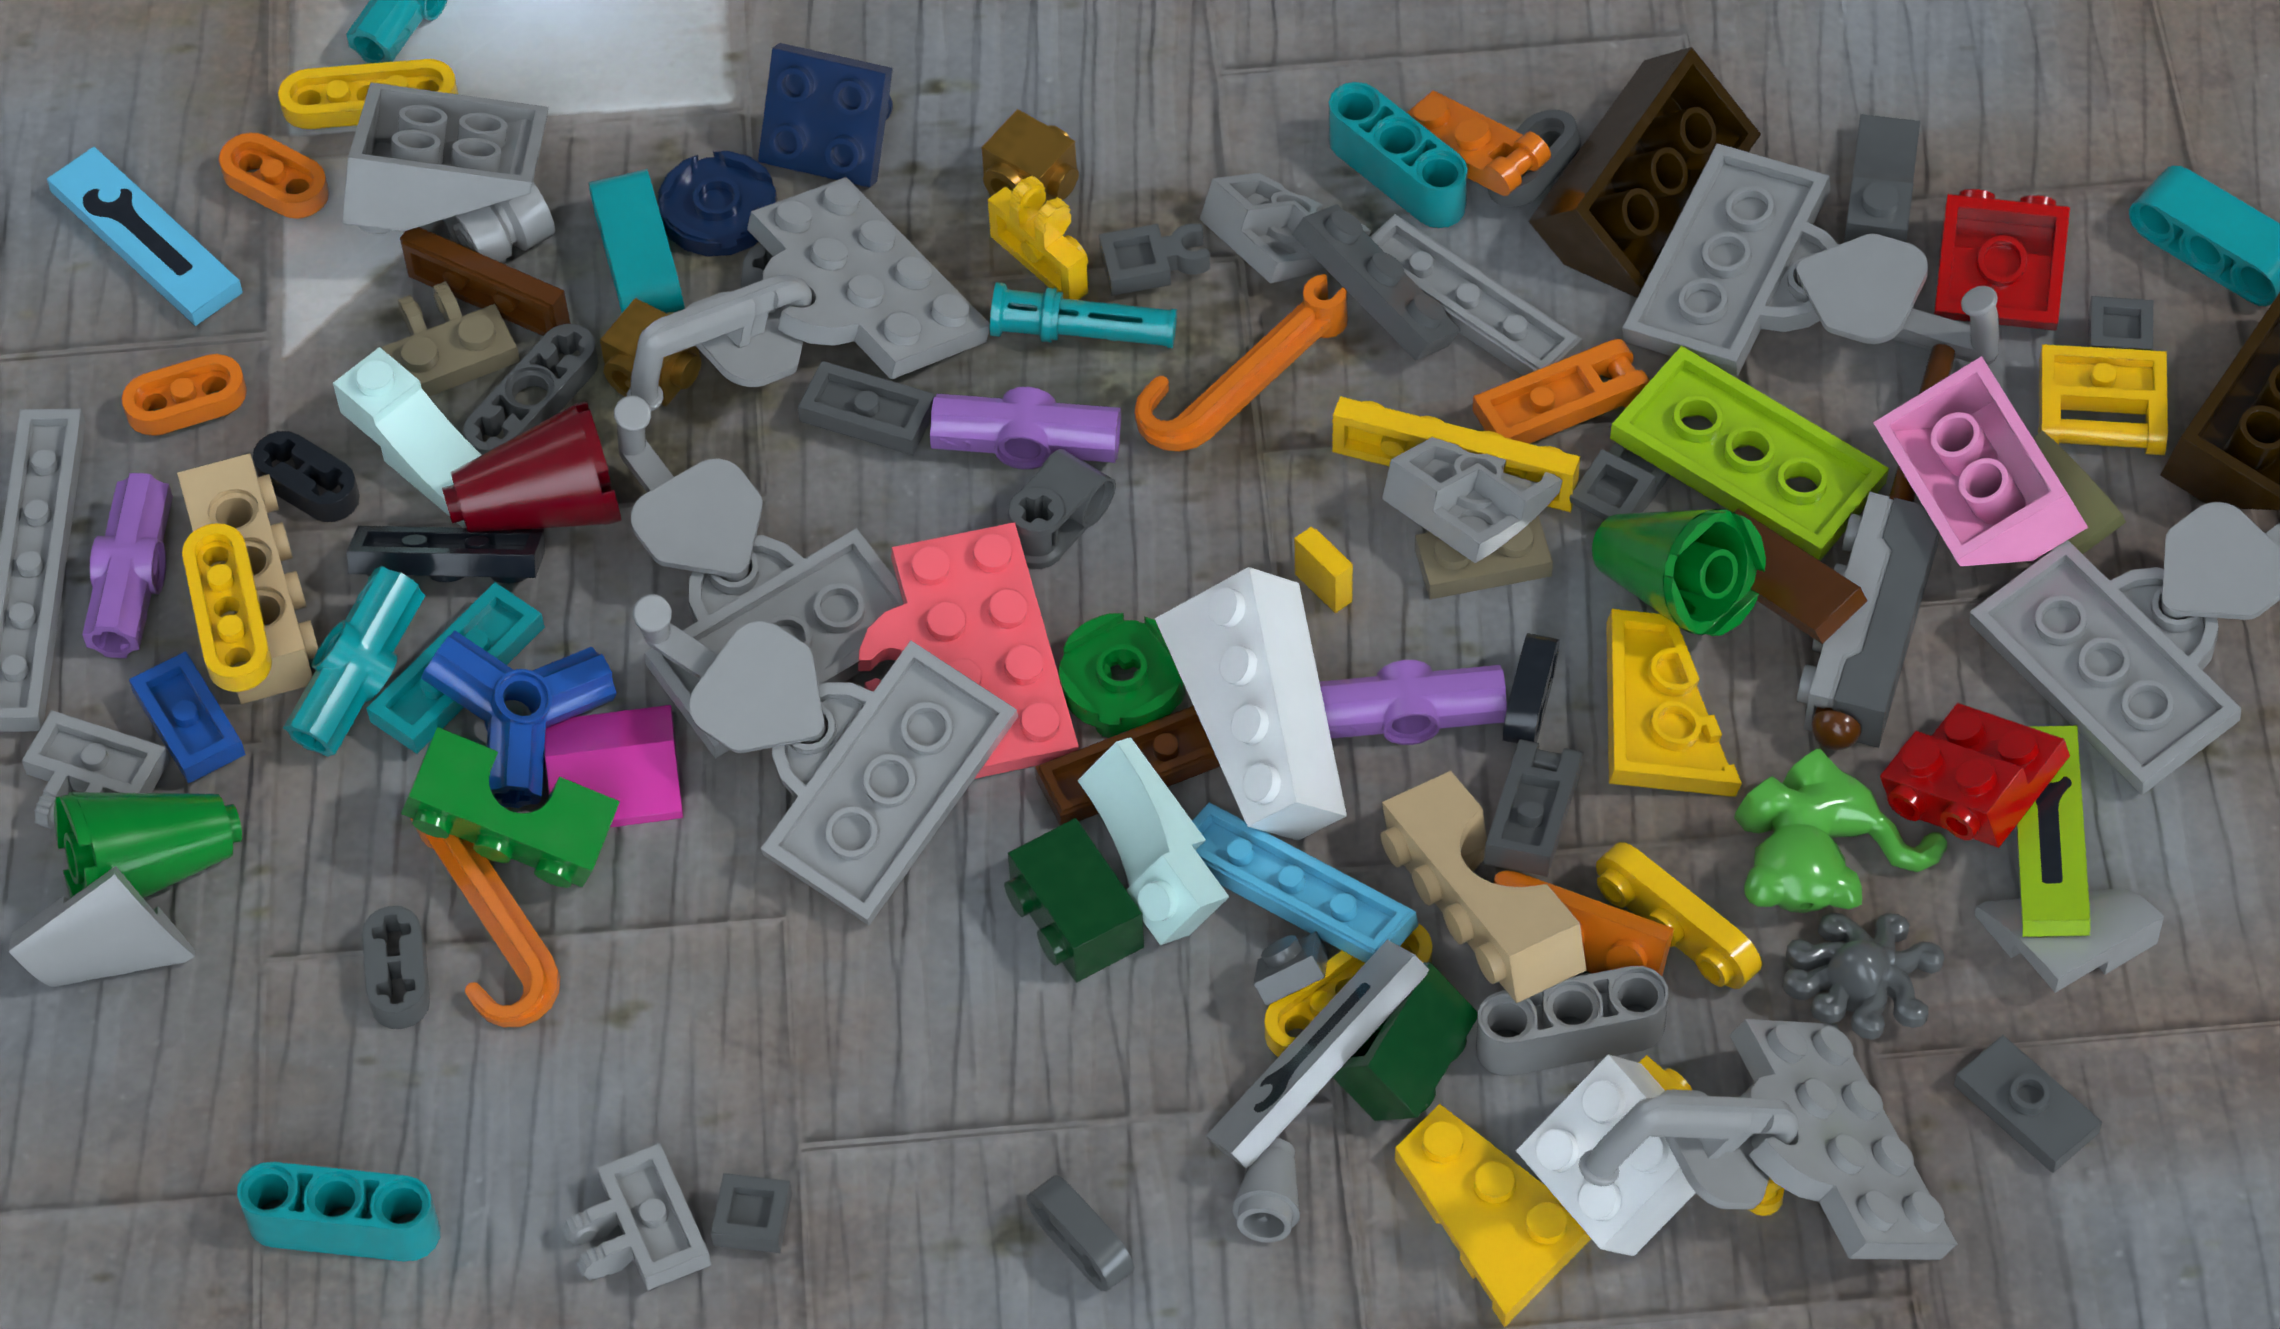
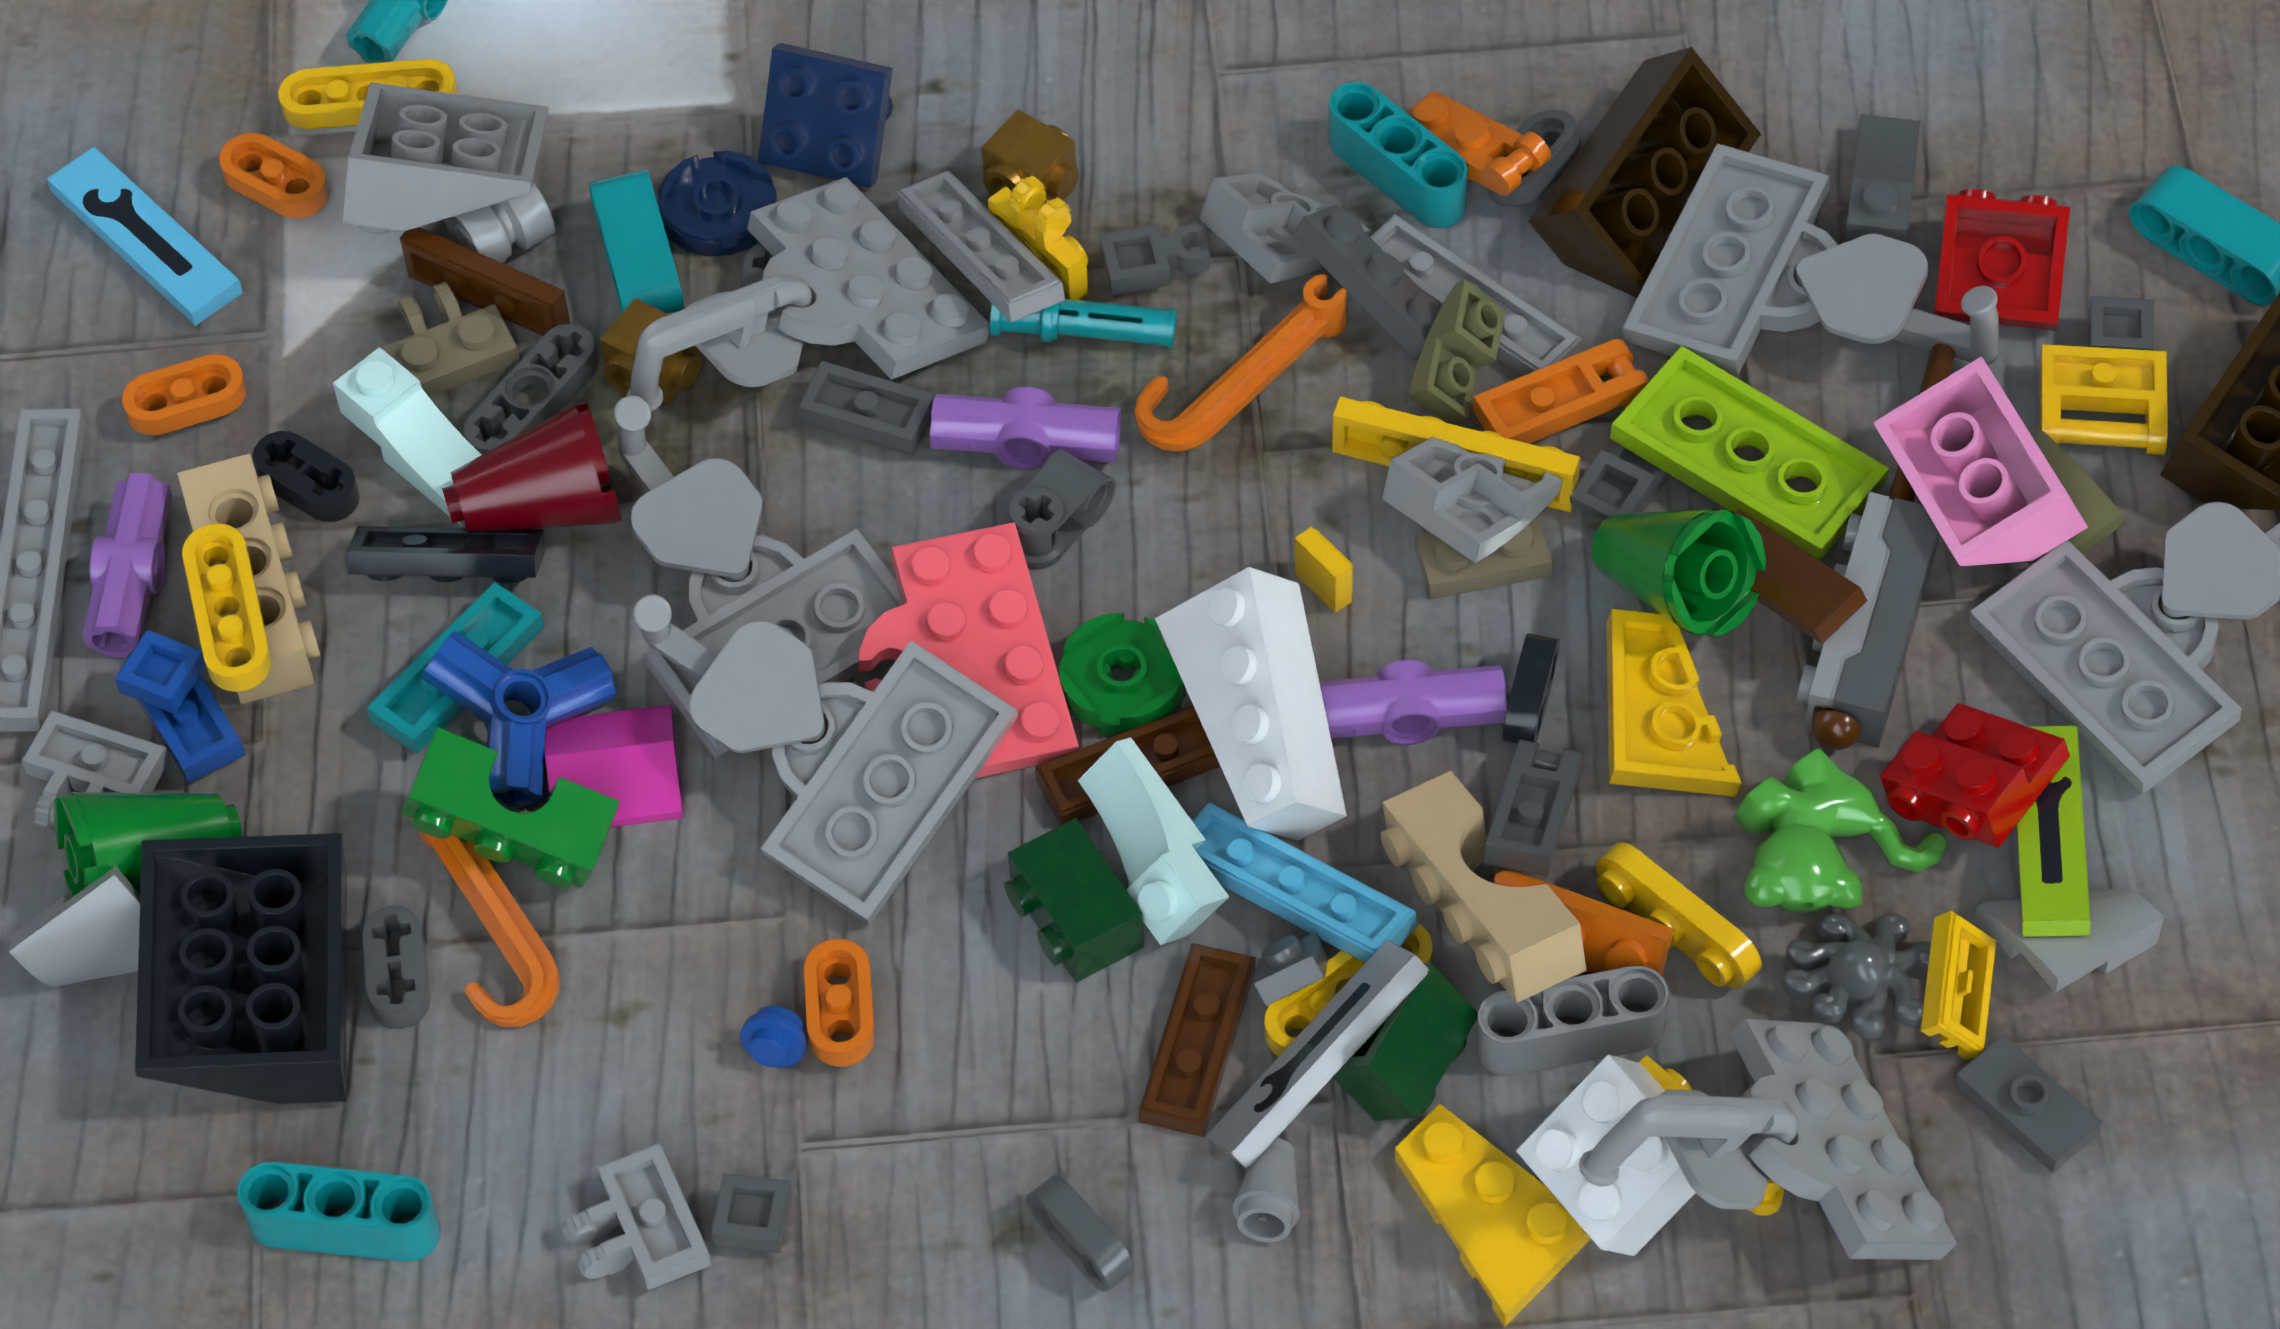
teal piece [283,566,426,757] -> none
none -> blue plate [114,630,206,714]
none -> black slope [135,833,347,1104]
none -> blue plate [740,1006,807,1068]
none -> orange plate [804,939,875,1067]
none -> light grey tile [896,171,1065,322]
none -> reddish brown tile [1139,943,1256,1137]
none -> olive slope [1409,279,1506,424]
none -> yellow tile [1920,911,1997,1060]

